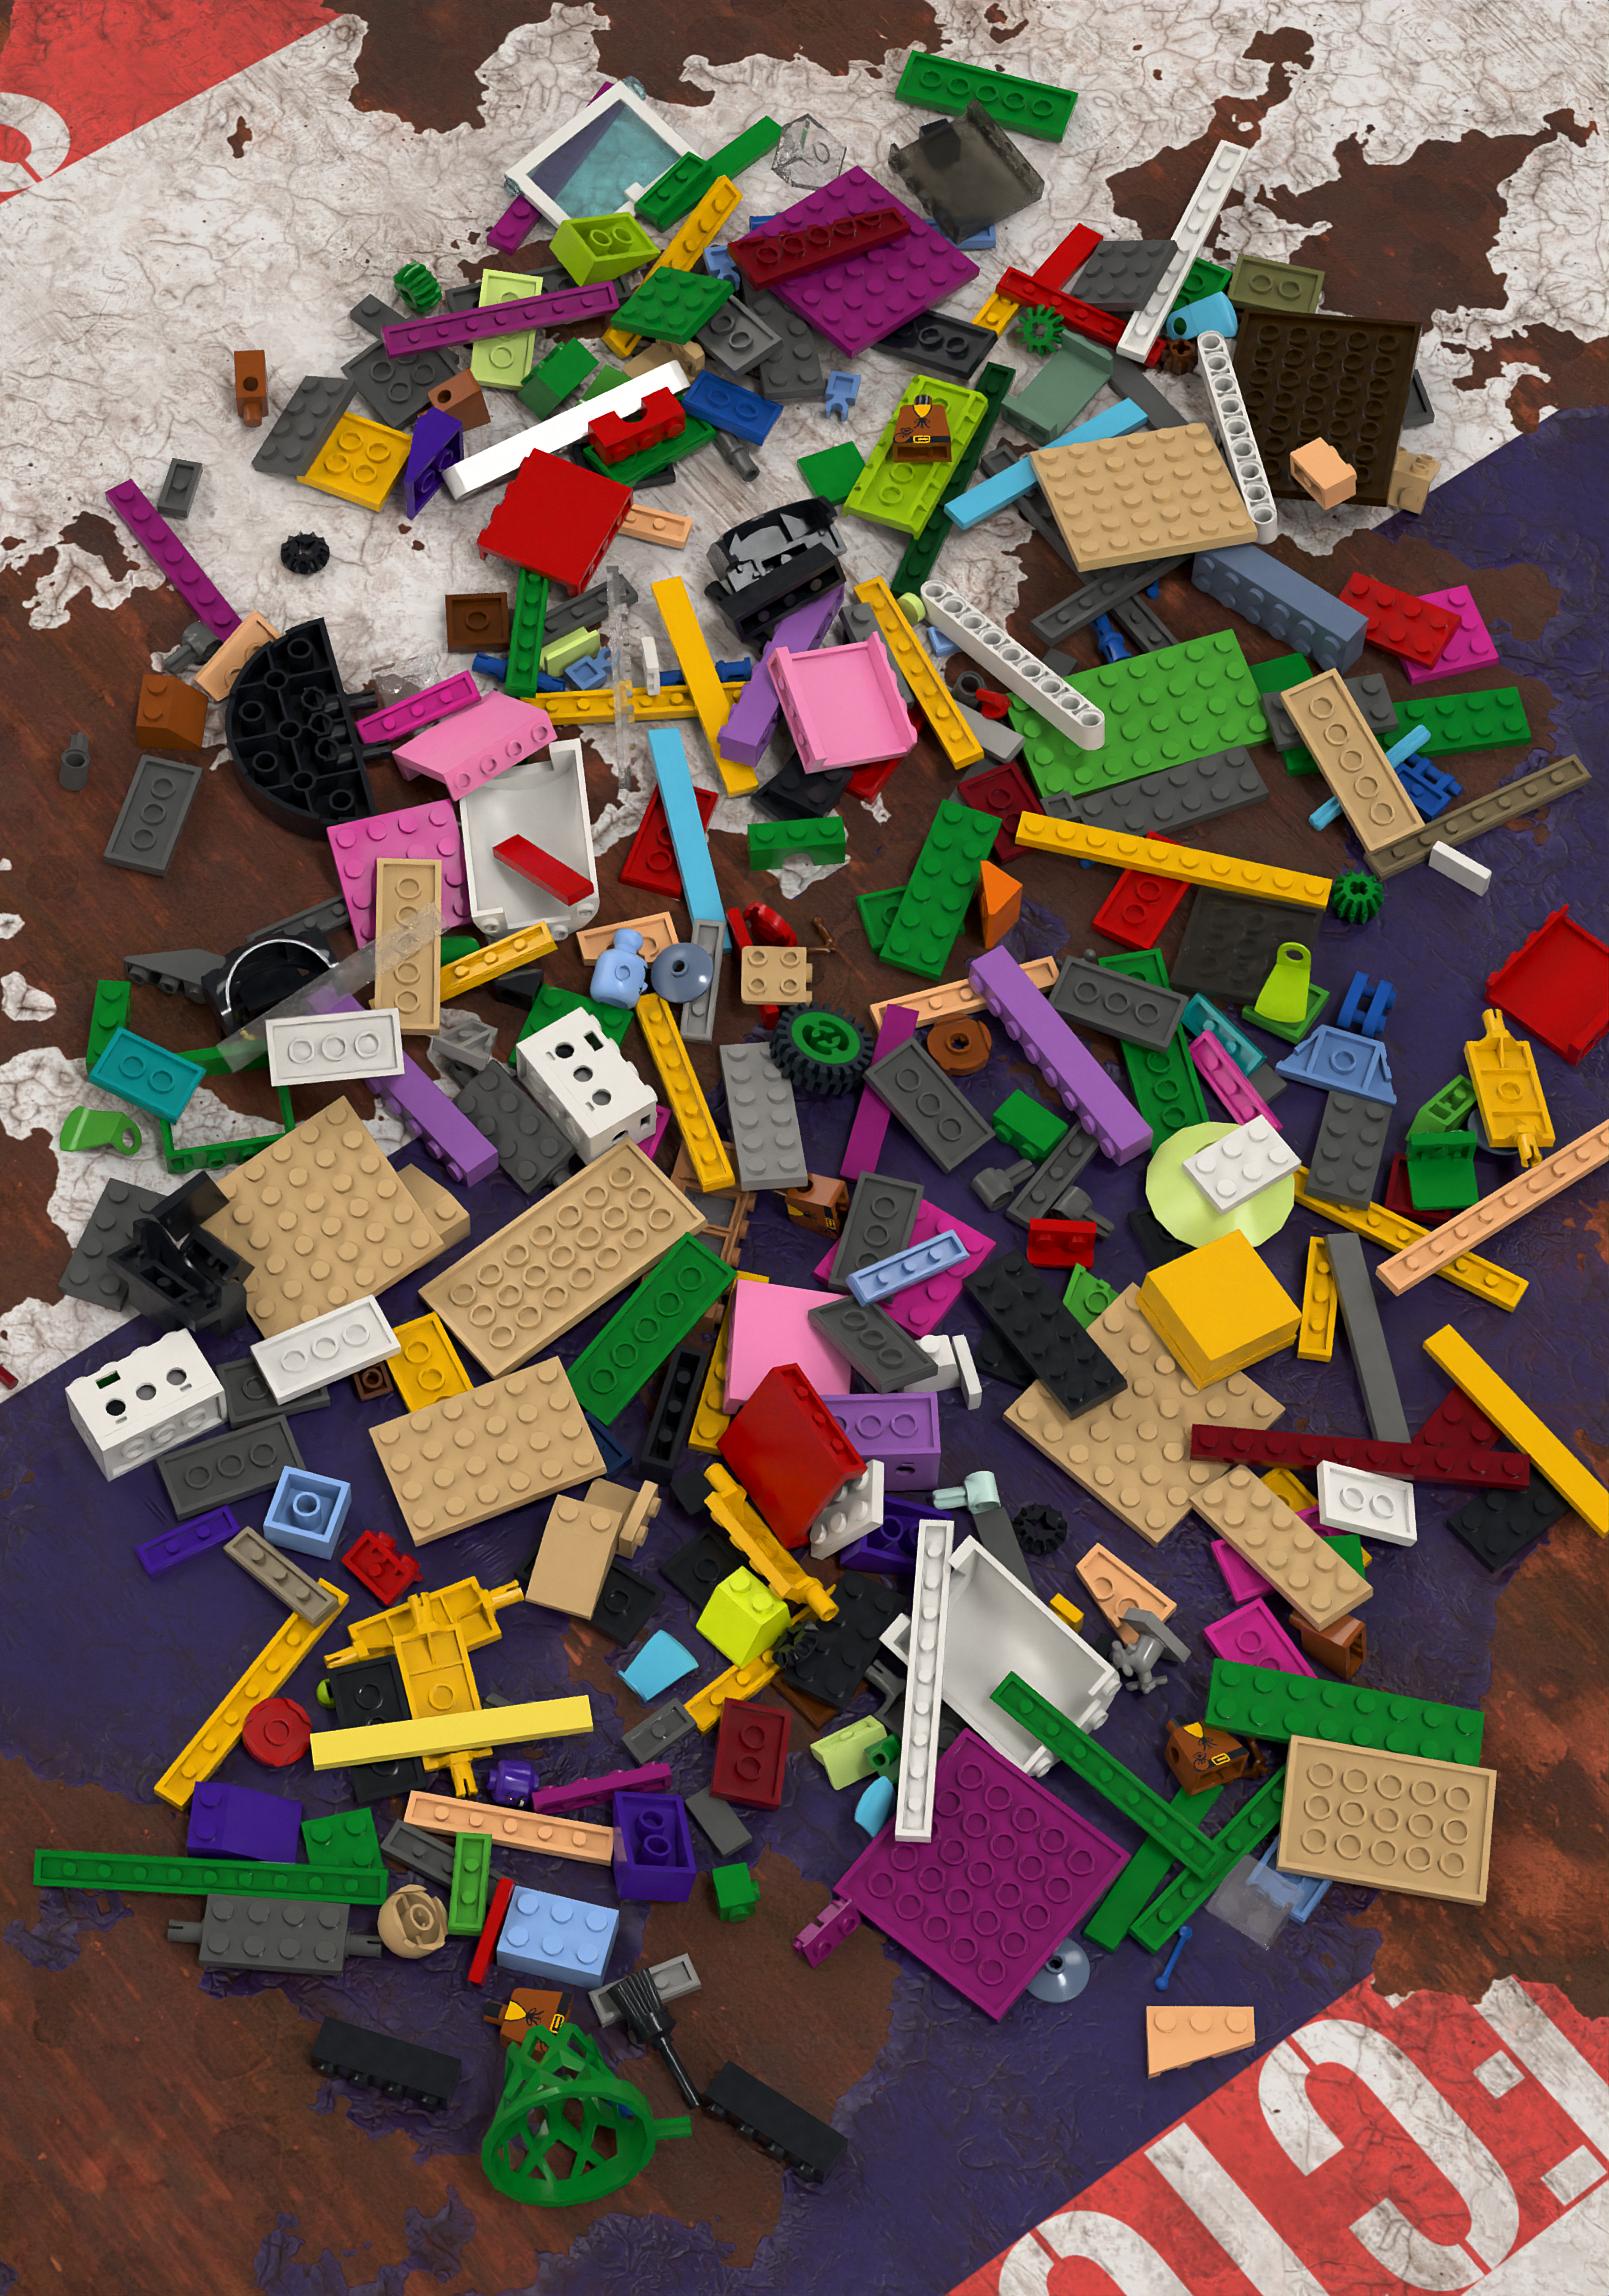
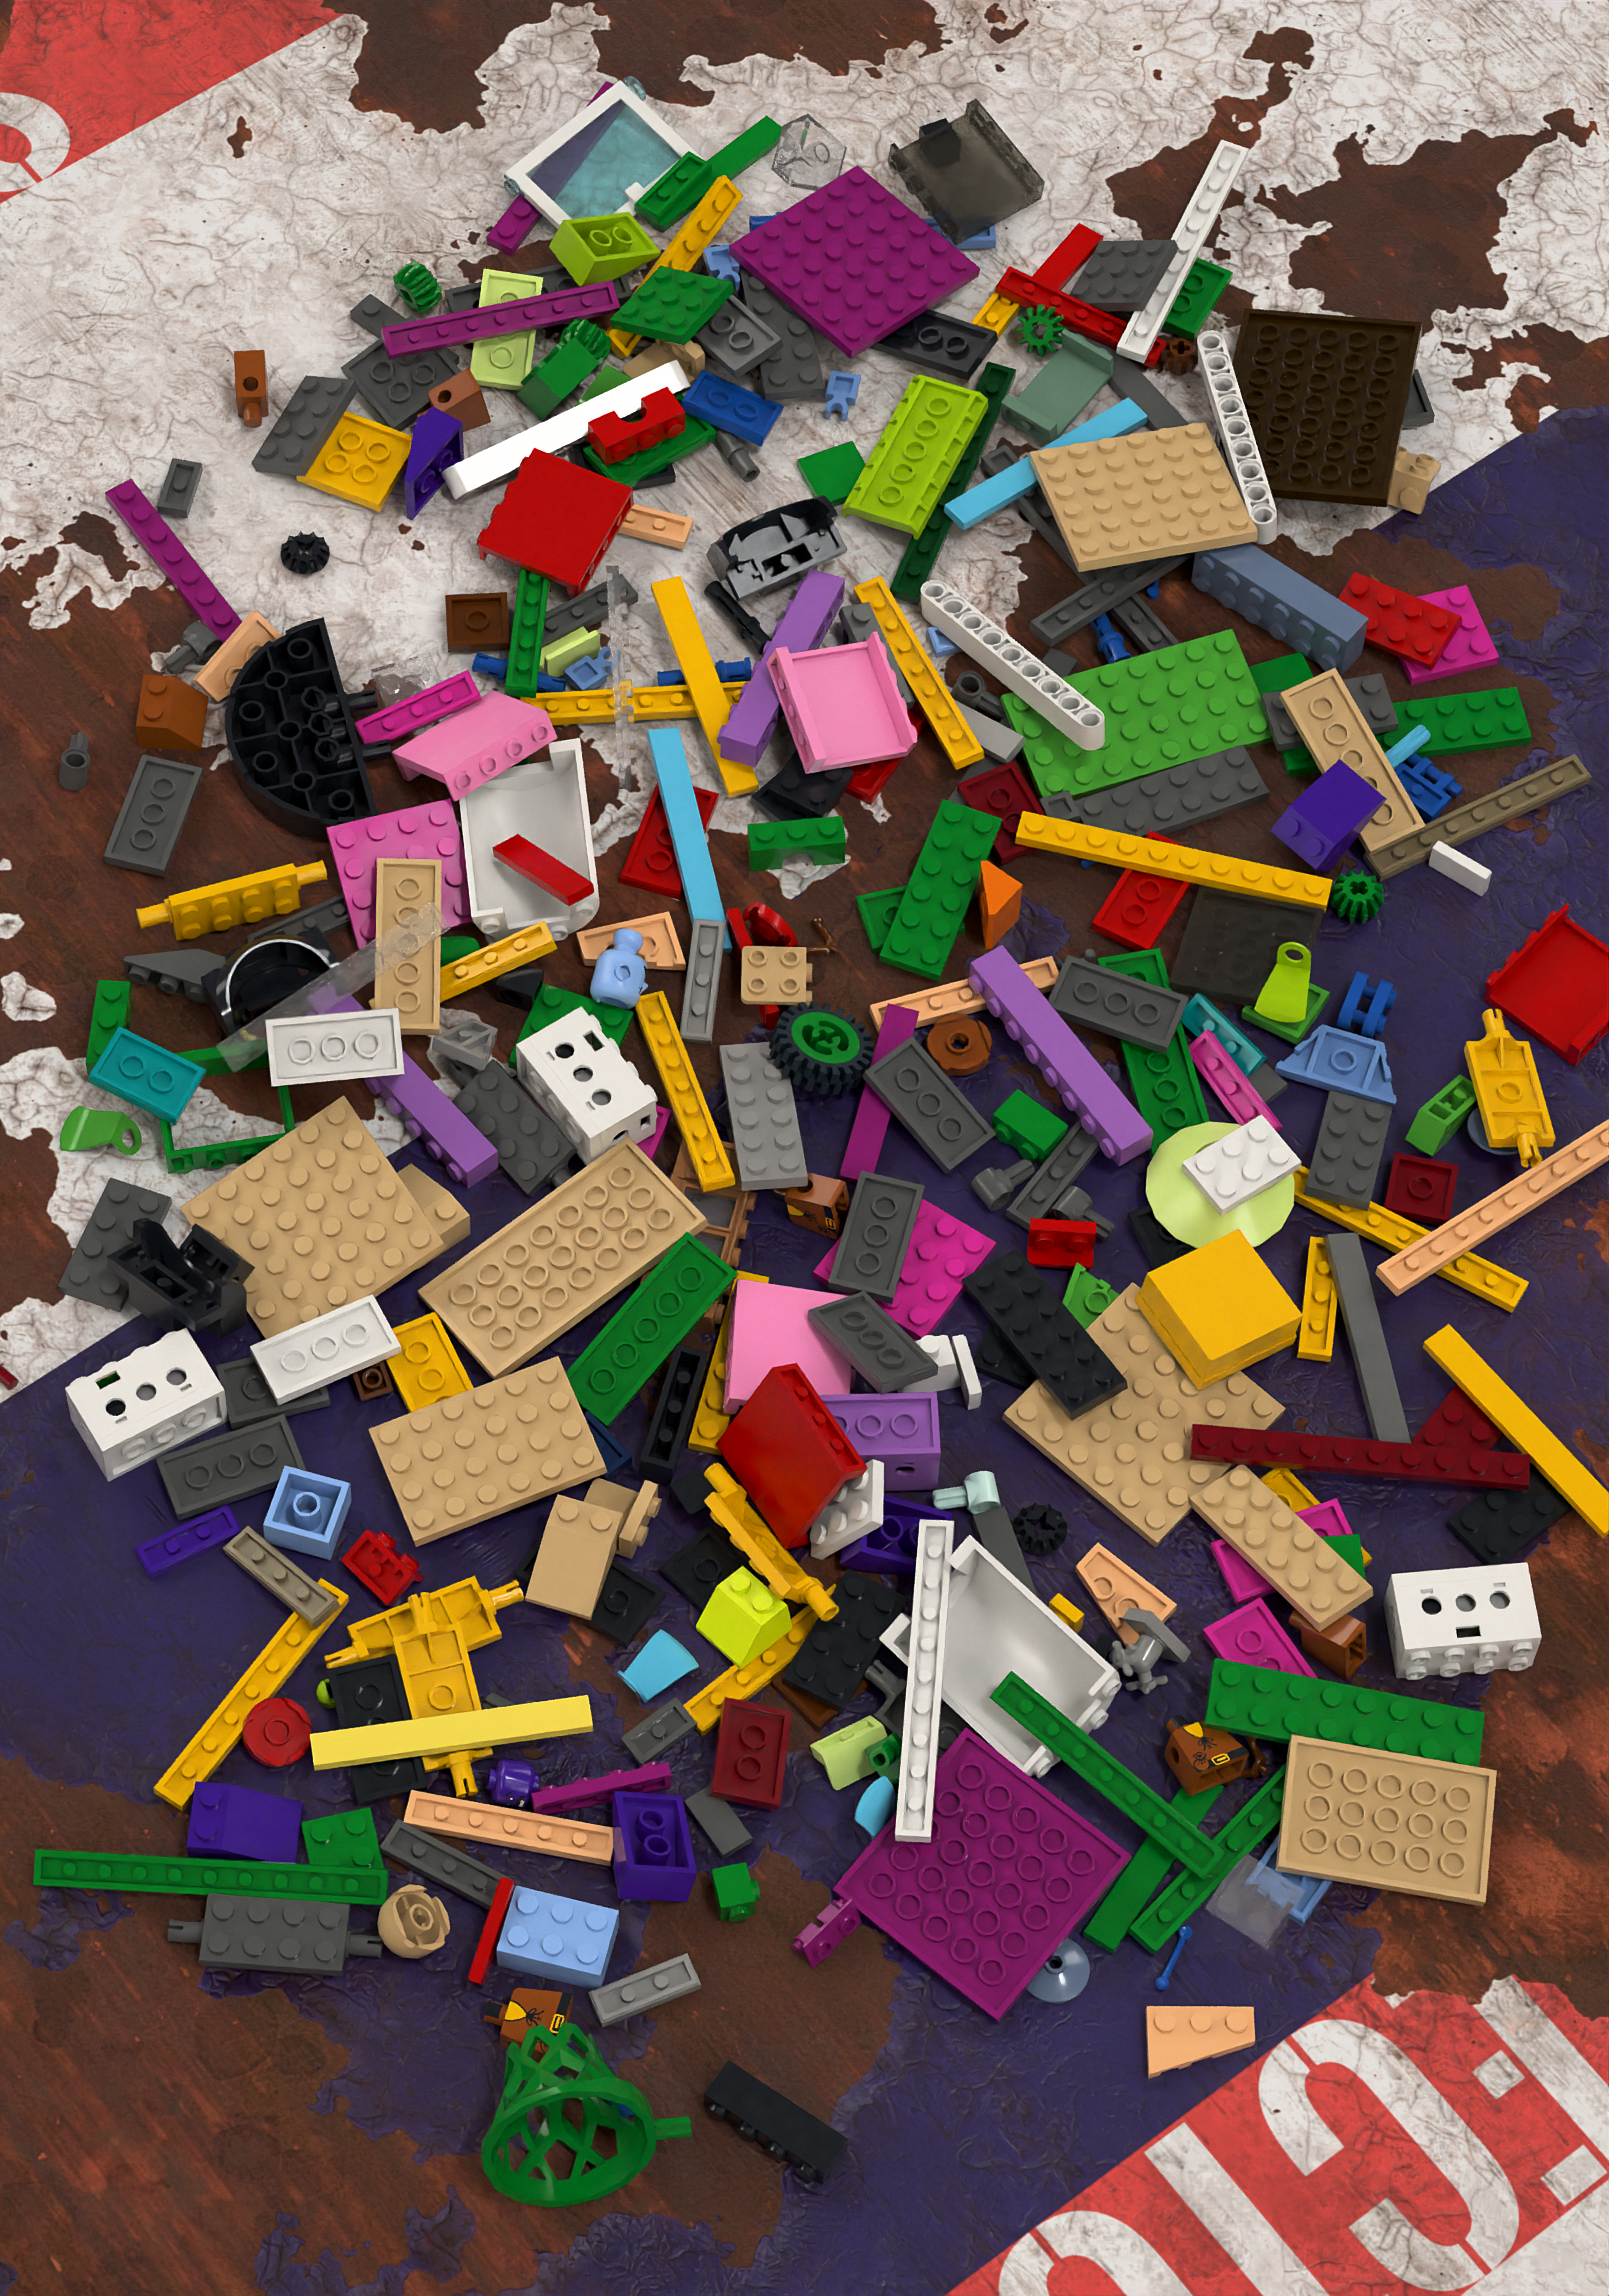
black tile [151,1170,230,1242] -> none
black brick [310,2016,462,2111] -> none
bright green tile [448,1832,492,1936] -> none
black piece [606,1968,704,2110] -> none
white tile [641,636,660,695] -> none
sand blue dish [651,942,714,1003] -> none
black brick [717,542,847,643] -> none
dark red wing [727,207,911,292] -> none
black gear [772,1619,820,1668] -> none
medium blue tile [845,1229,970,1308] -> none
dark orange torso [893,395,952,463] -> none
green plate [895,50,1079,143] -> none
yellowish green tile [896,593,926,625] -> none
red plate [975,688,1011,719] -> none
medium azure piece [1166,291,1238,340] -> none
olive plate [1227,253,1325,314] -> none
light nougat brick [1290,437,1357,511] -> none
white plate [1317,1460,1417,1547] -> none
green bracket [1405,1130,1479,1211] -> none
none -> yellow plate [136,860,328,941]
none -> green gear [559,319,612,368]
none -> dark purple slope [1270,759,1387,873]
none -> white piece [1383,1562,1542,1680]

